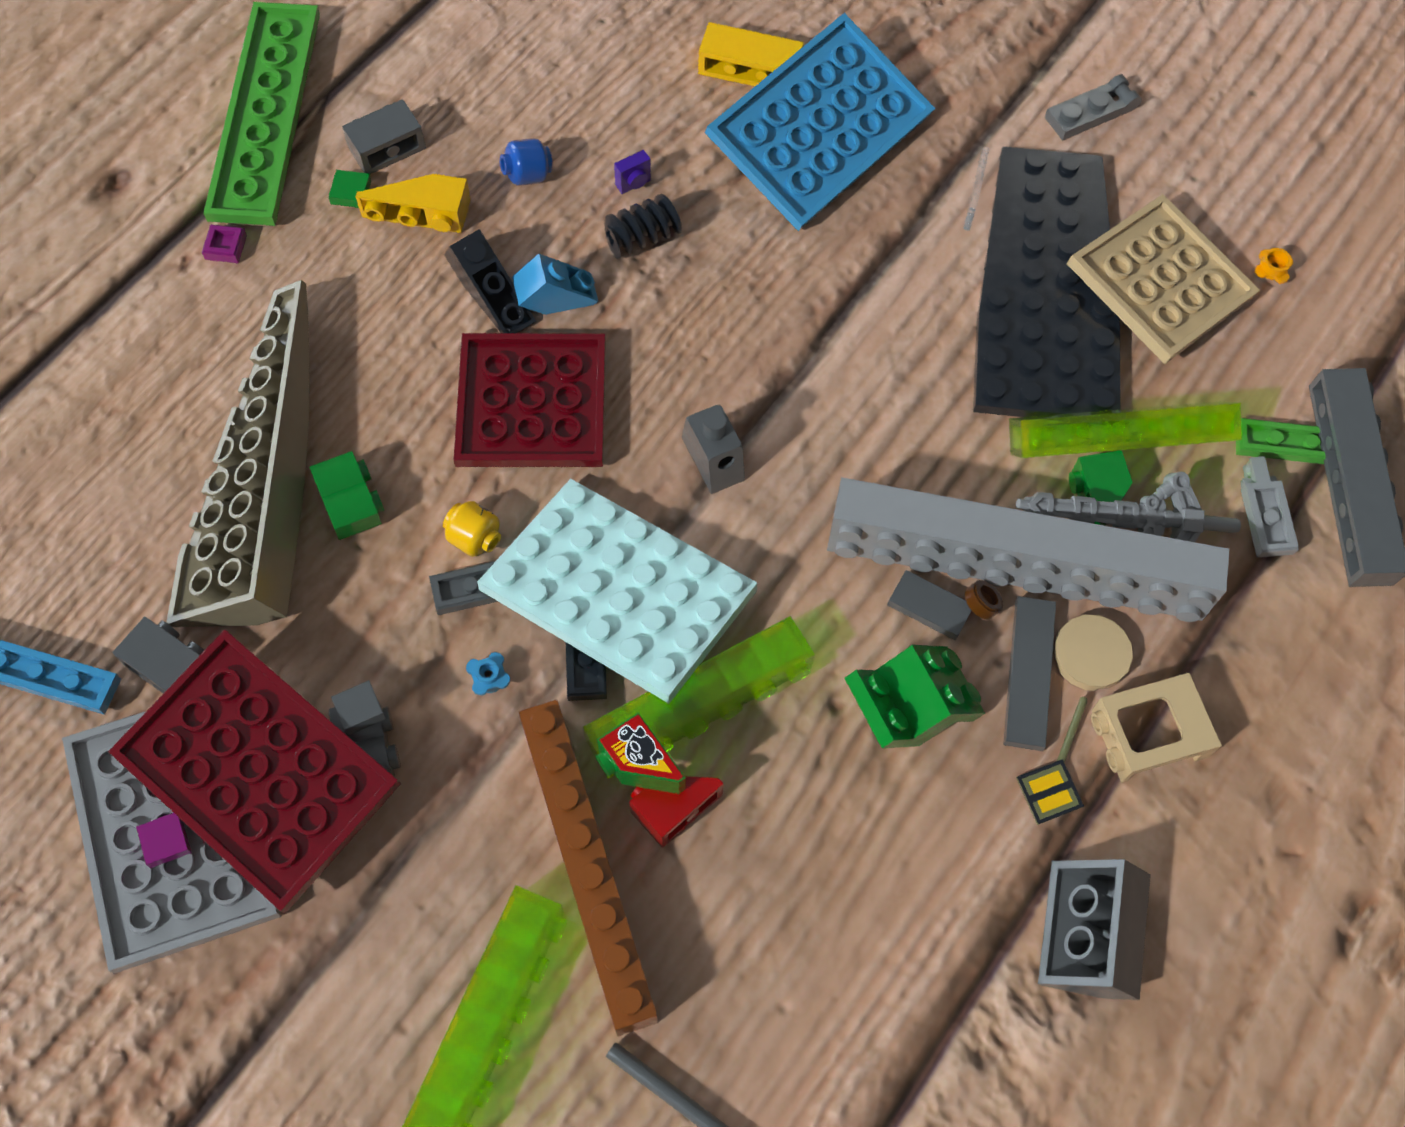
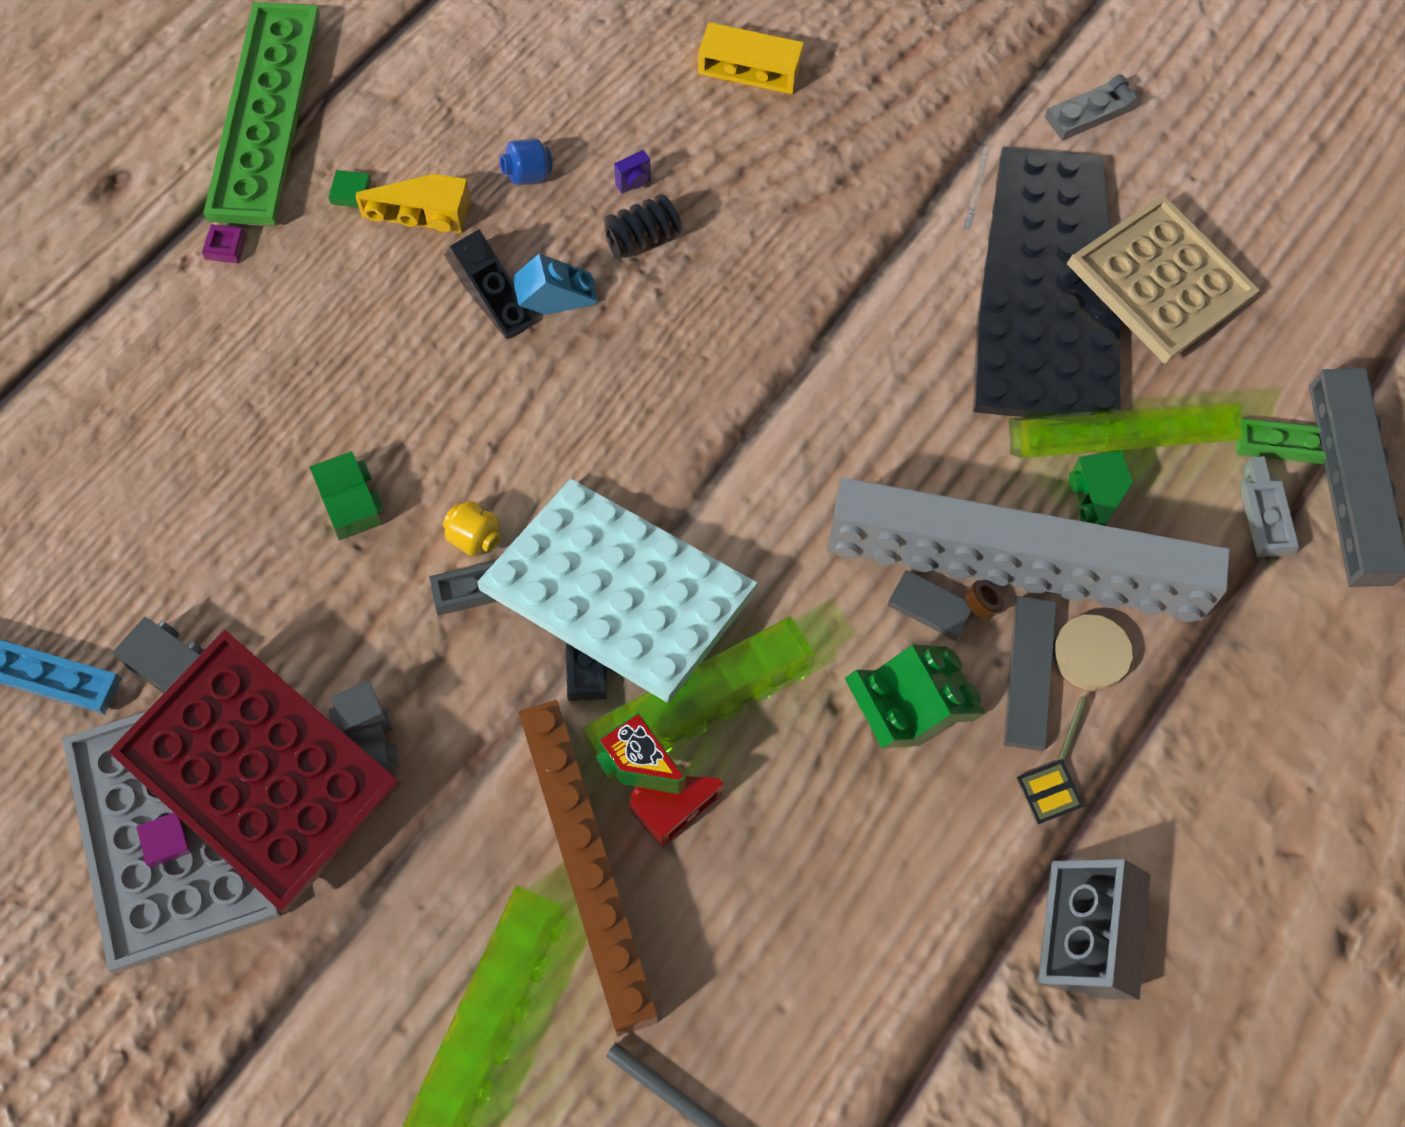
dark tan wedge [166,280,310,627] -> none
dark grey brick [342,99,426,174] -> none
dark red plate [453,333,606,467] -> none
dark azure plate [466,652,510,696] -> none
dark grey torso [682,405,745,494] -> none
dark azure plate [704,13,935,231] -> none
light grey bar [1016,472,1241,542] -> none
tan window [1091,673,1222,783] -> none
light orange plate [1255,248,1294,284] -> none

